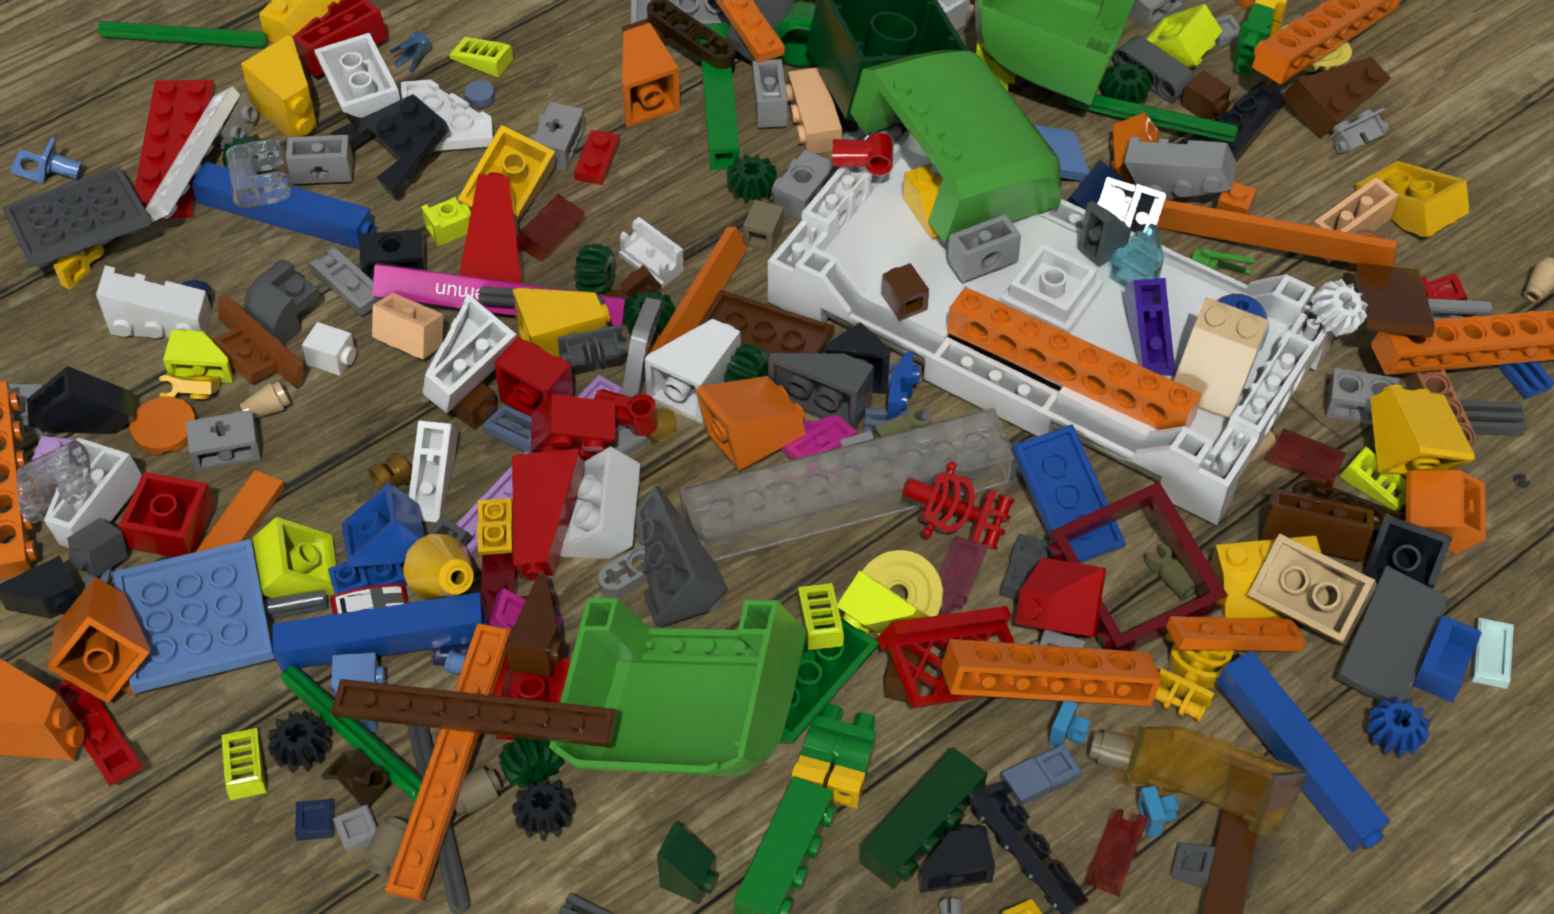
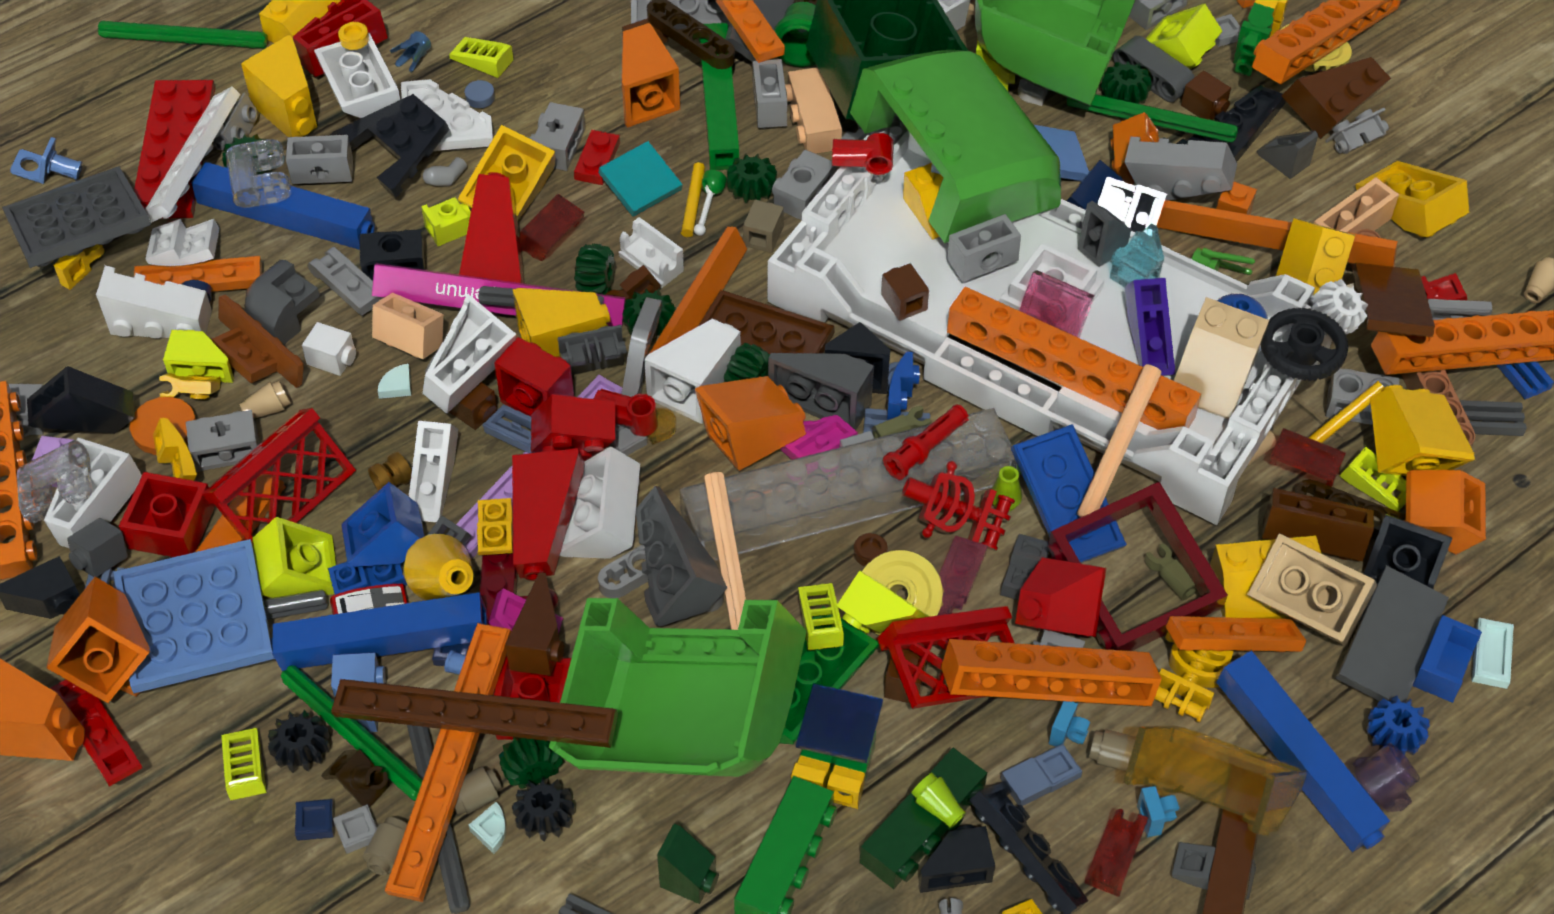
none -> orange plate [134,256,262,292]
none -> white slope [145,219,219,266]
none -> yellow slope [153,418,197,481]
none -> red fence [202,408,356,544]
none -> yellow tile [338,22,369,50]
none -> light aqua tile [378,364,411,399]
none -> light grey arm [423,157,467,186]
none -> light aqua tile [468,802,506,854]
none -> teal tile [598,141,683,217]
none -> yellow bar [681,162,705,237]
none -> hinge [694,170,727,236]
none -> light nougat axle [704,472,746,630]
none -> clear blue piece [796,683,883,764]
none -> reddish brown tile [854,533,888,567]
none -> red pin [883,404,969,480]
none -> lime cone [911,773,966,828]
none -> lime cone [991,466,1022,511]
none -> tile [1018,78,1049,106]
none -> clear pink plate [1019,270,1095,338]
none -> light nougat axle [1077,364,1161,517]
none -> dark grey slope [1257,130,1318,179]
none -> black wheel [1261,308,1348,381]
none -> yellow slope [1276,218,1355,295]
none -> yellow bar [1301,381,1384,454]
none -> clear purple piece [1353,743,1420,812]

